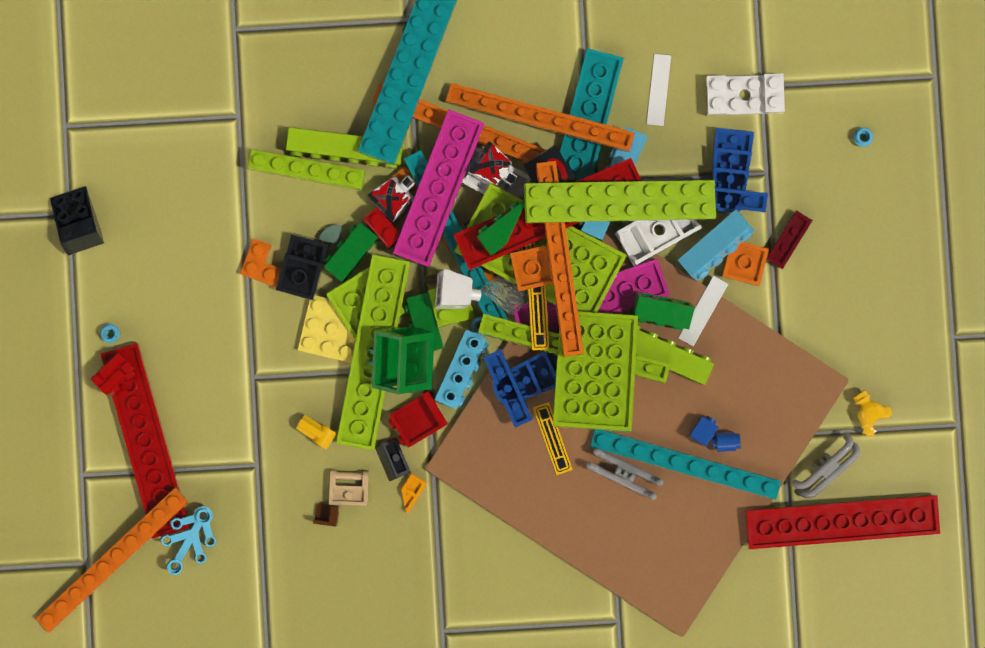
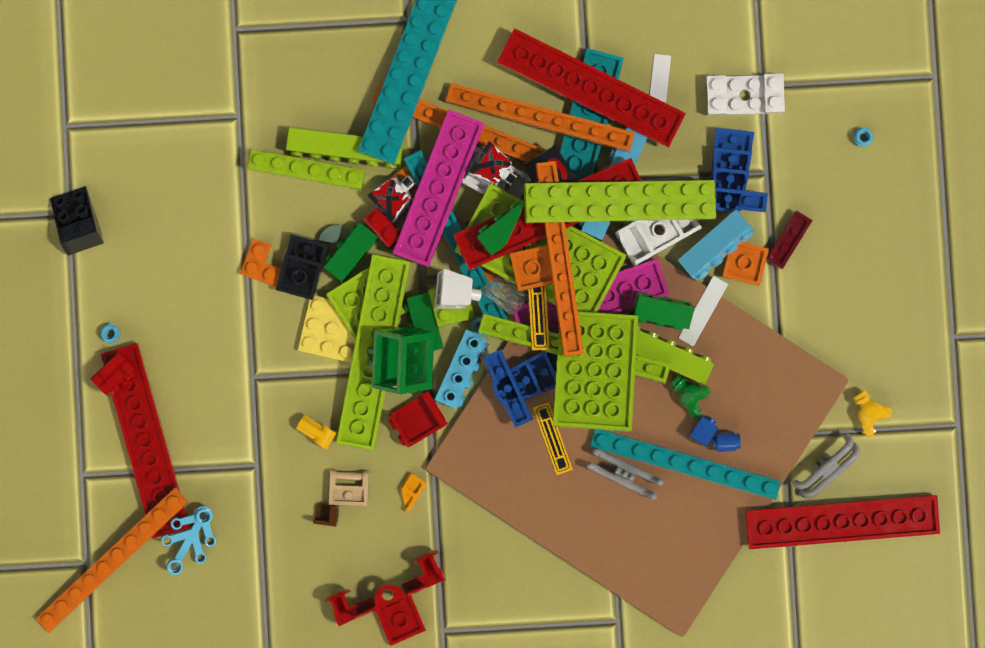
black slope [375,437,411,481] -> none
none -> red piece [324,550,446,646]
none -> red plate [497,28,686,148]
none -> green animal [670,375,711,419]

